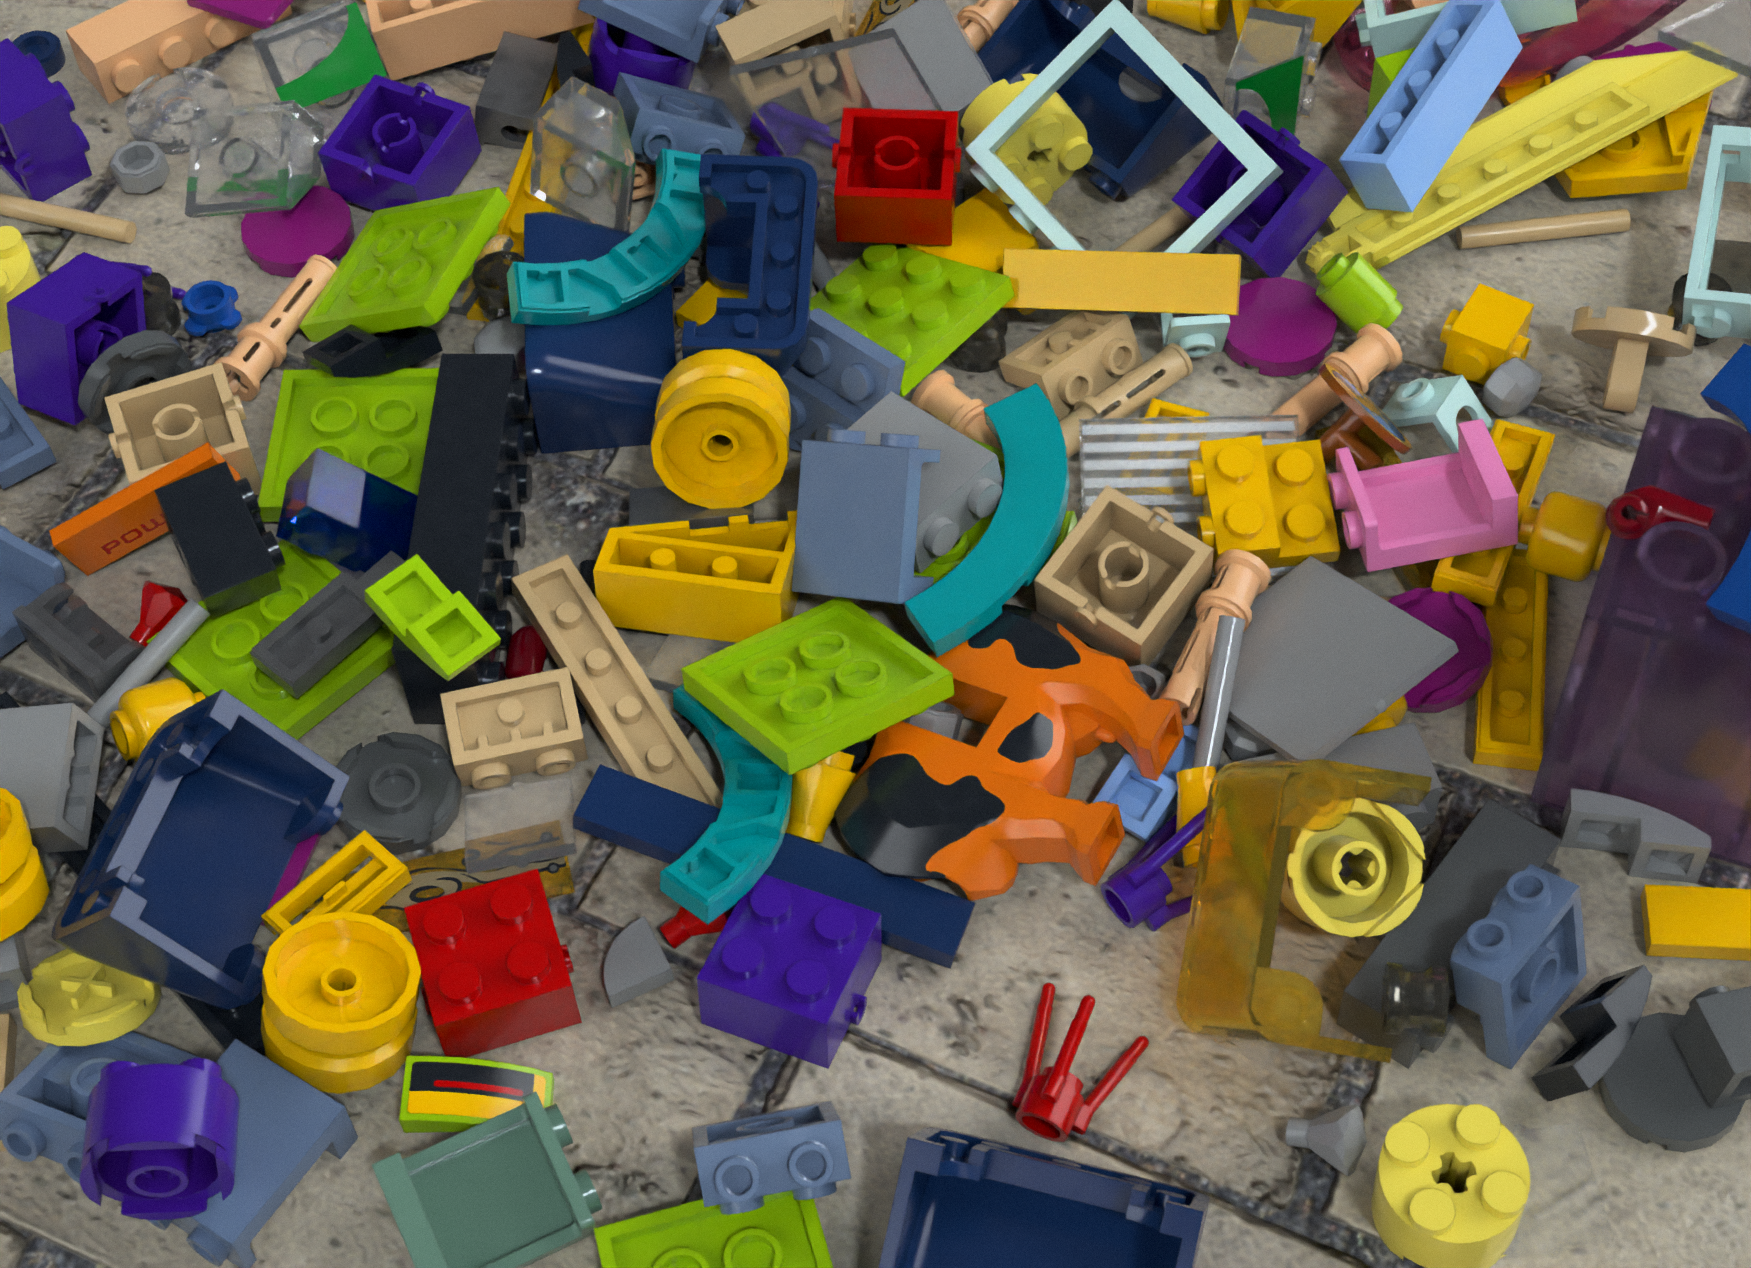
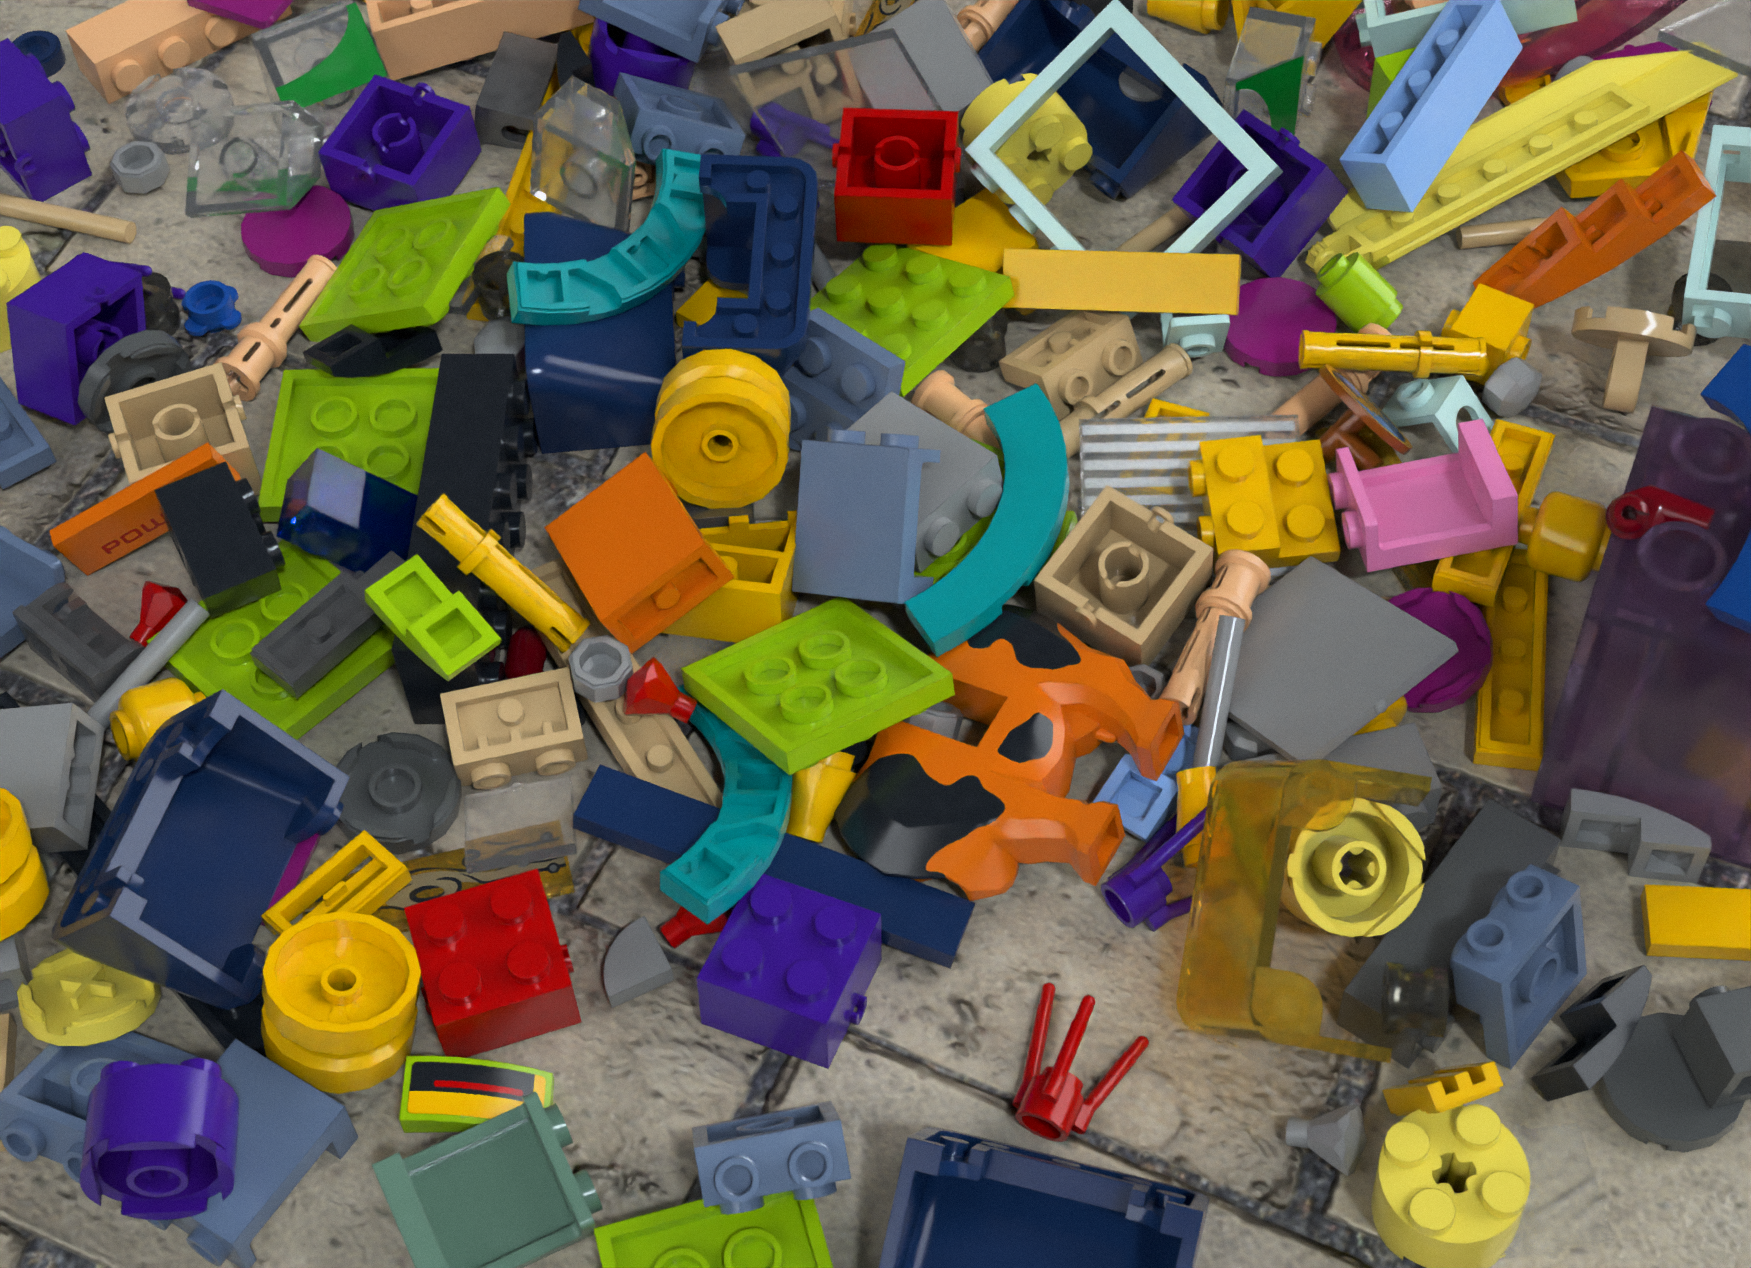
none -> yellow pin [415,493,590,653]
none -> orange panel [544,452,734,654]
none -> light grey tile [569,635,633,703]
none -> red rock [623,657,697,724]
none -> yellow pin [1298,330,1487,379]
none -> yellow tile [1382,1061,1504,1116]
none -> orange slope [1473,150,1716,308]

